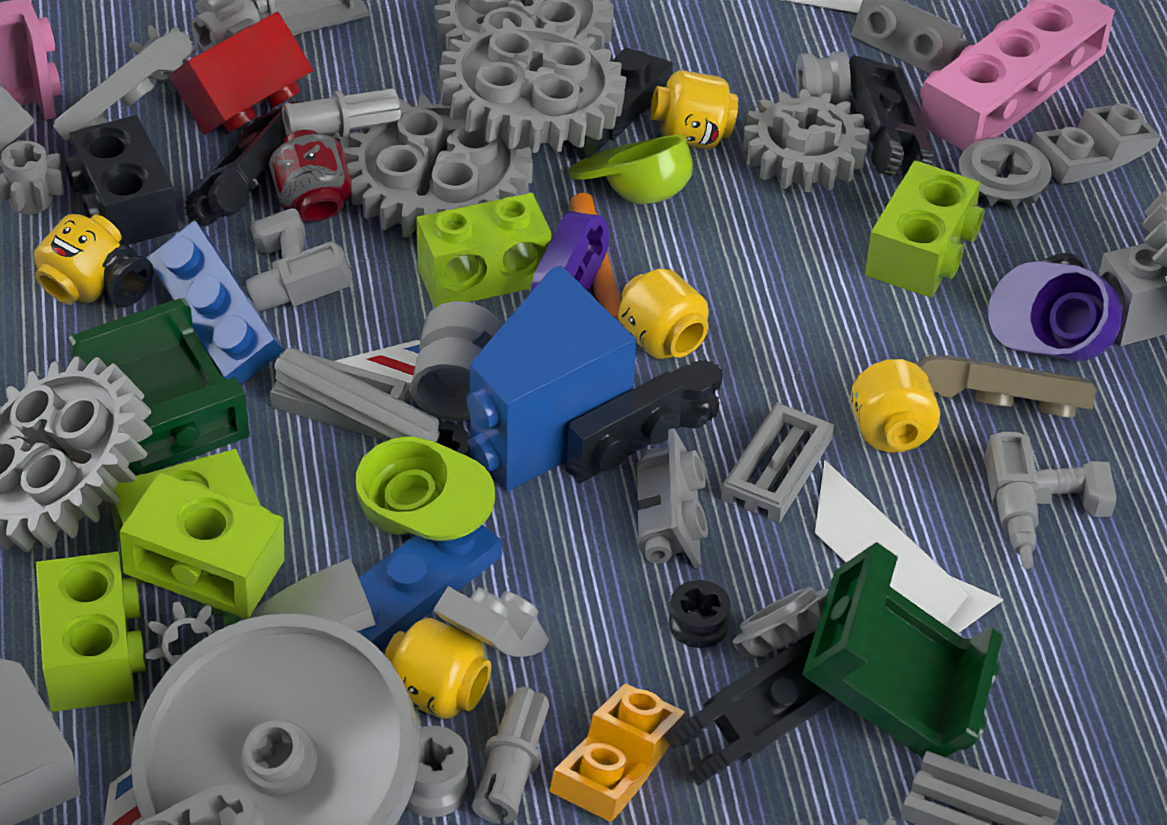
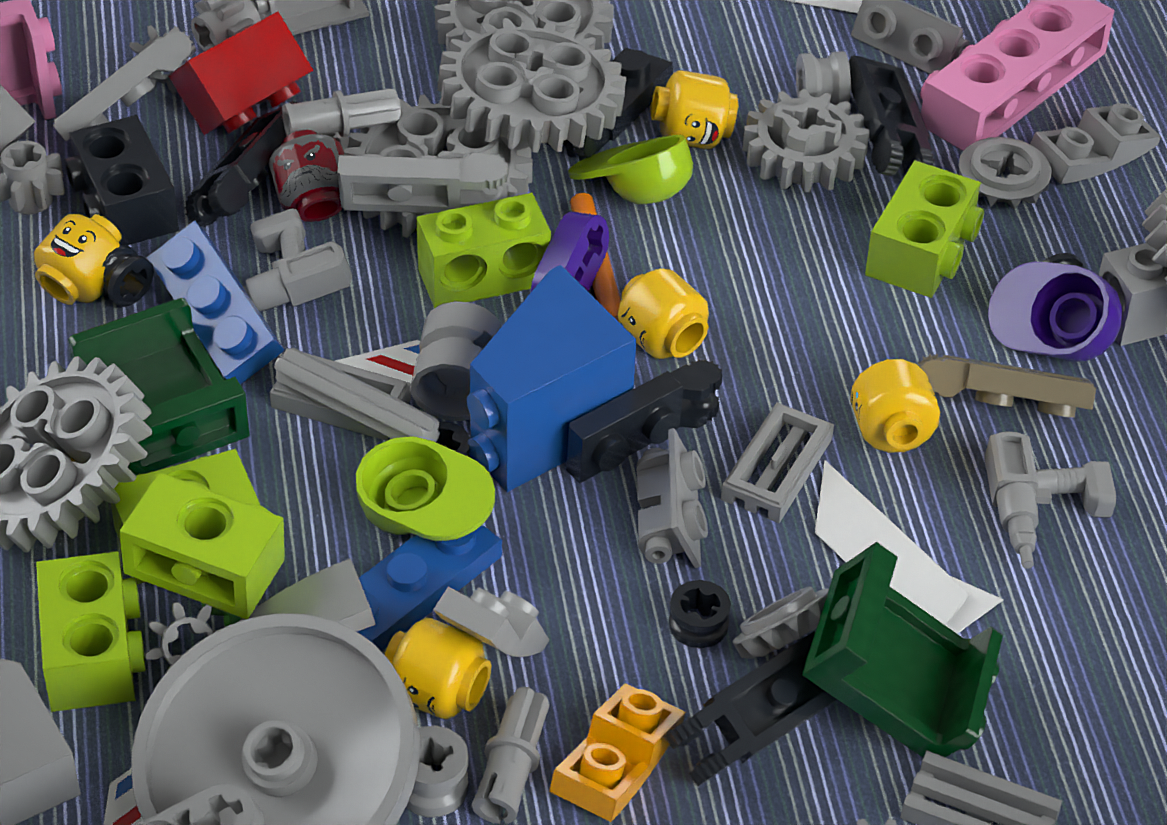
none -> light grey hinge [337,152,509,213]

